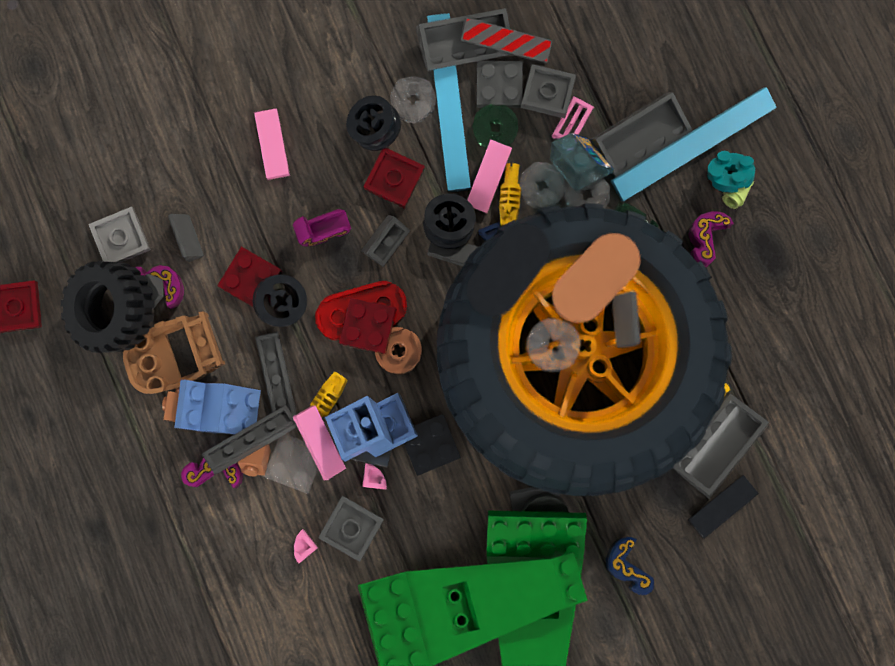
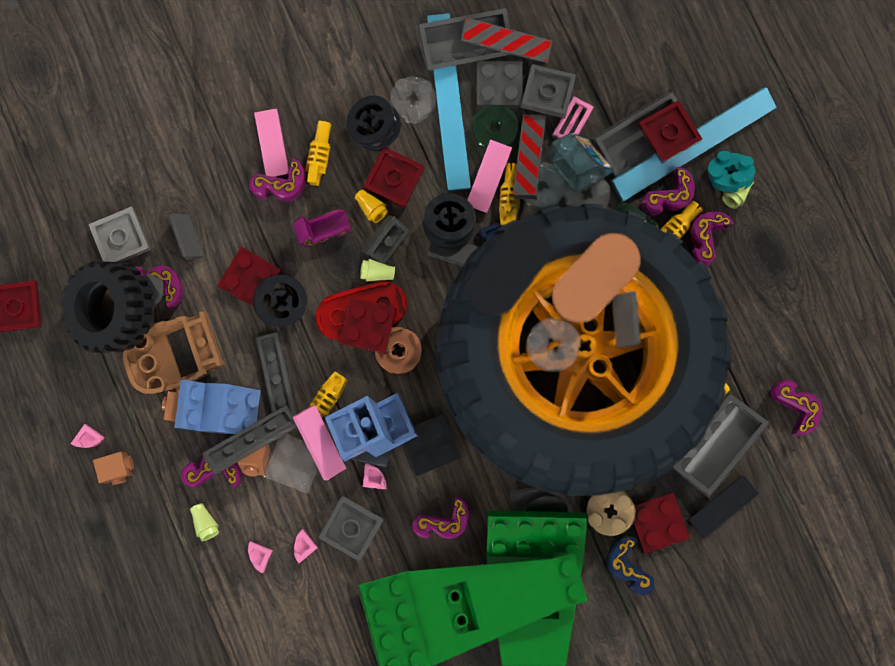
none -> bright pink tile [71,424,106,448]
none -> nougat brick [93,452,134,485]
none -> yellowish green cone [190,503,219,541]
none -> bright pink tile [248,541,273,573]
none -> magenta animal [249,158,306,202]
none -> yellow hinge [305,121,331,186]
none -> yellow cone [354,189,388,223]
none -> yellowish green cone [360,259,395,282]
none -> magenta animal [412,496,469,539]
none -> tile [513,114,546,200]
none -> tan plate [587,491,636,536]
none -> dark red plate [633,493,690,554]
none -> dark red plate [638,100,703,164]
none -> magenta animal [641,167,695,217]
none -> yellow hinge [660,201,703,238]
none -> magenta animal [771,379,823,436]

